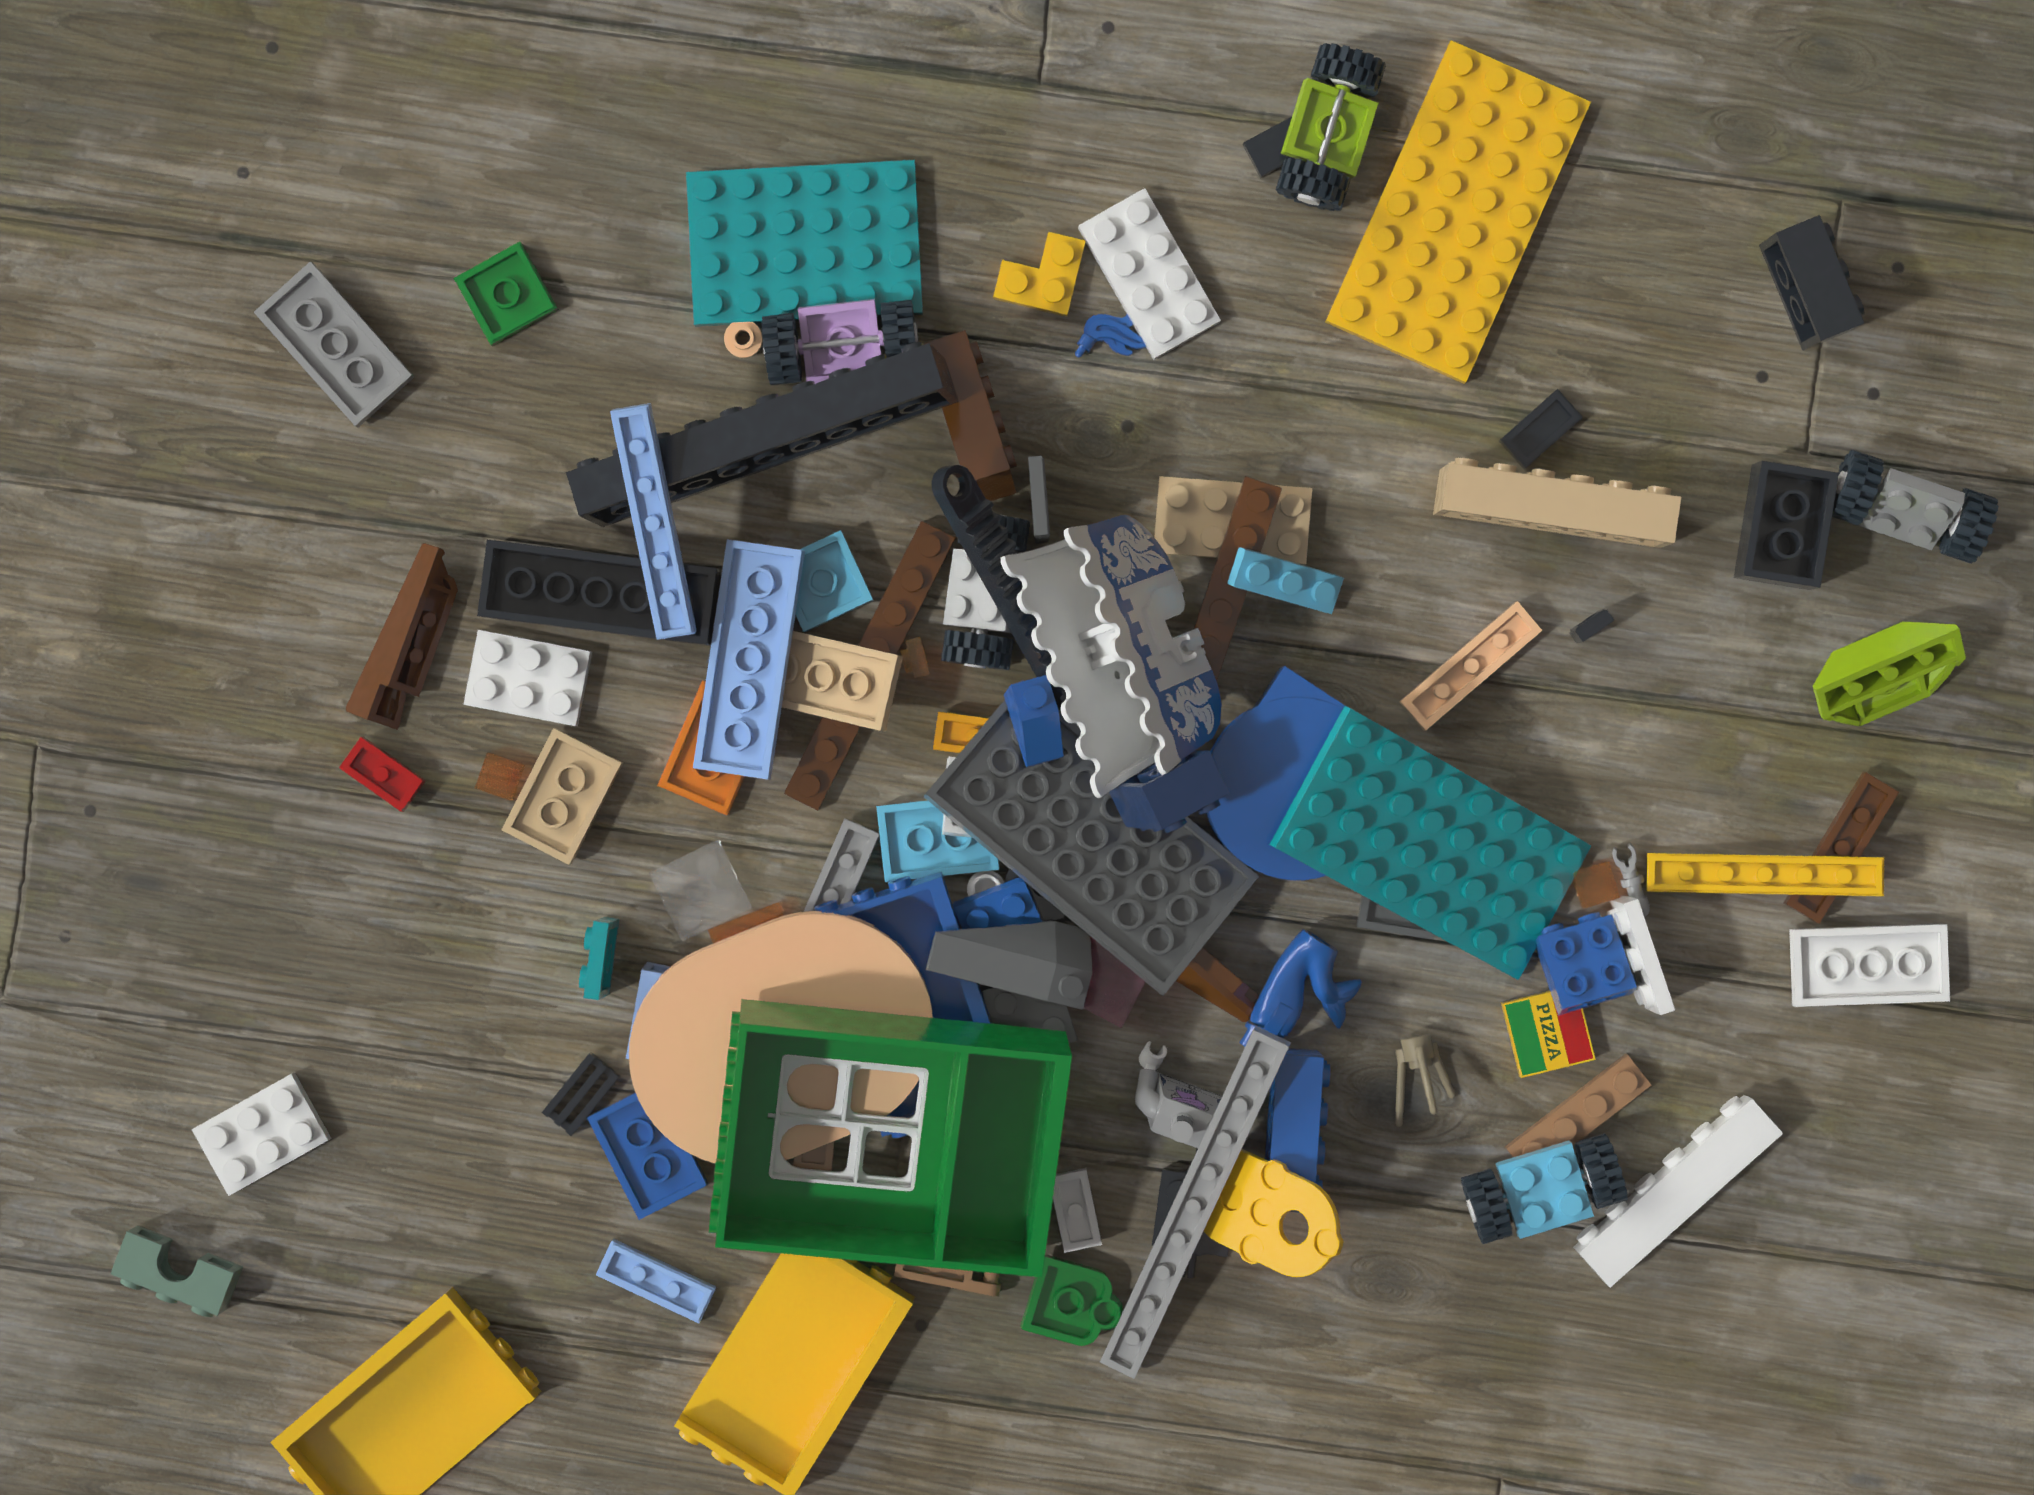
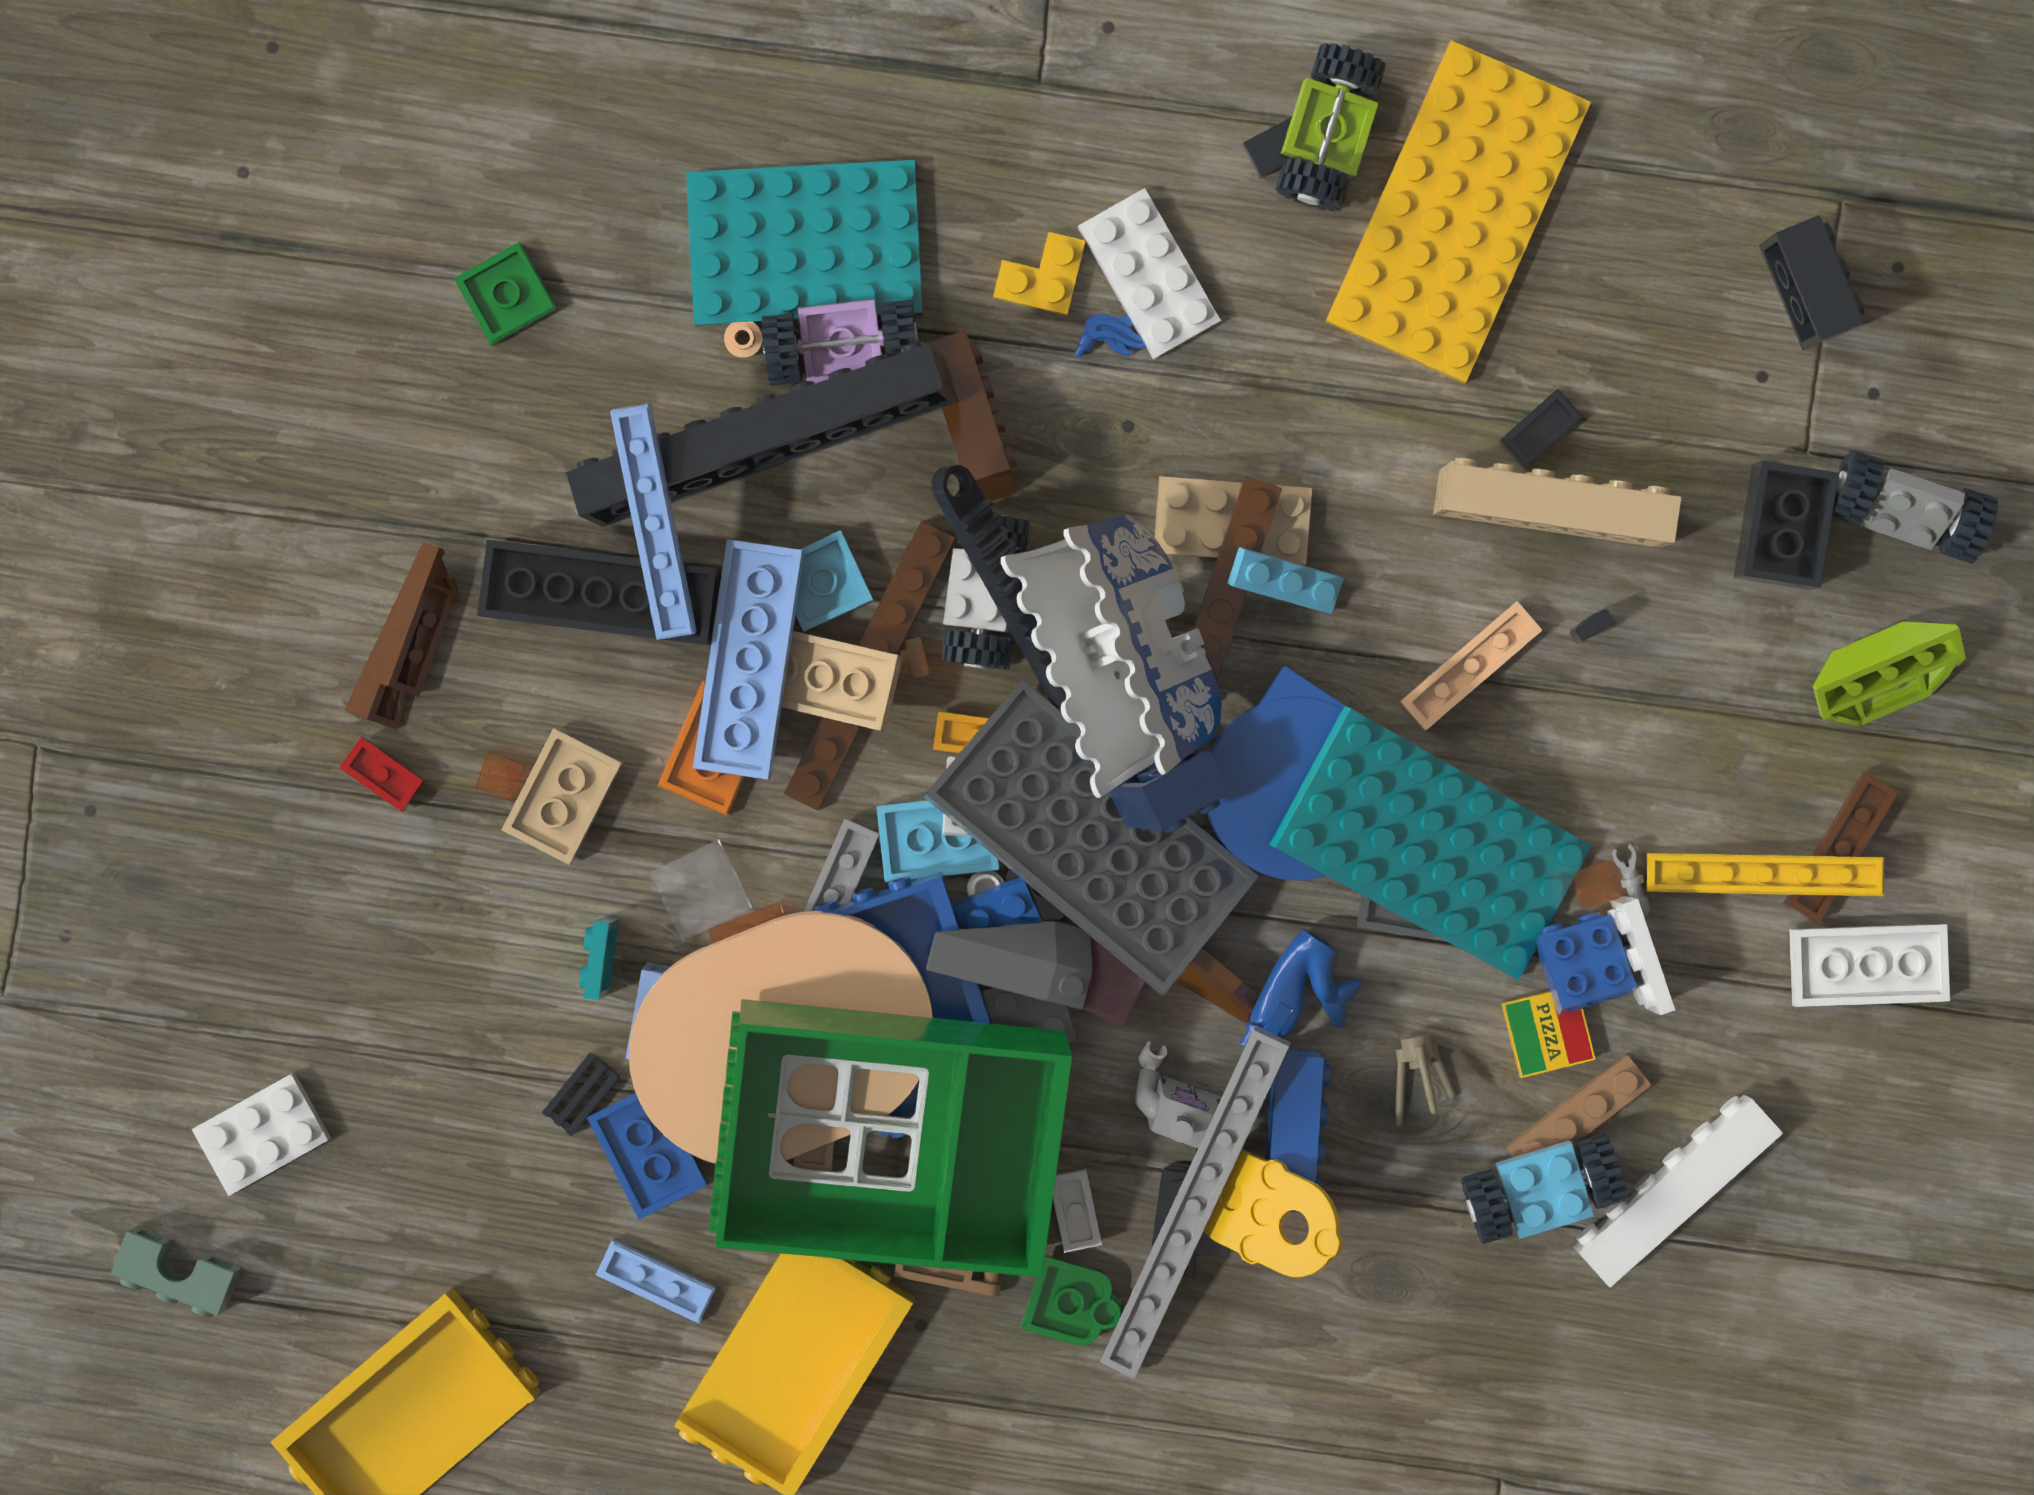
light grey plate [254,261,415,428] -> none
white plate [463,630,592,726] -> none
blue slope [1004,675,1064,768] -> none
dark grey tile [1028,456,1050,543] -> none

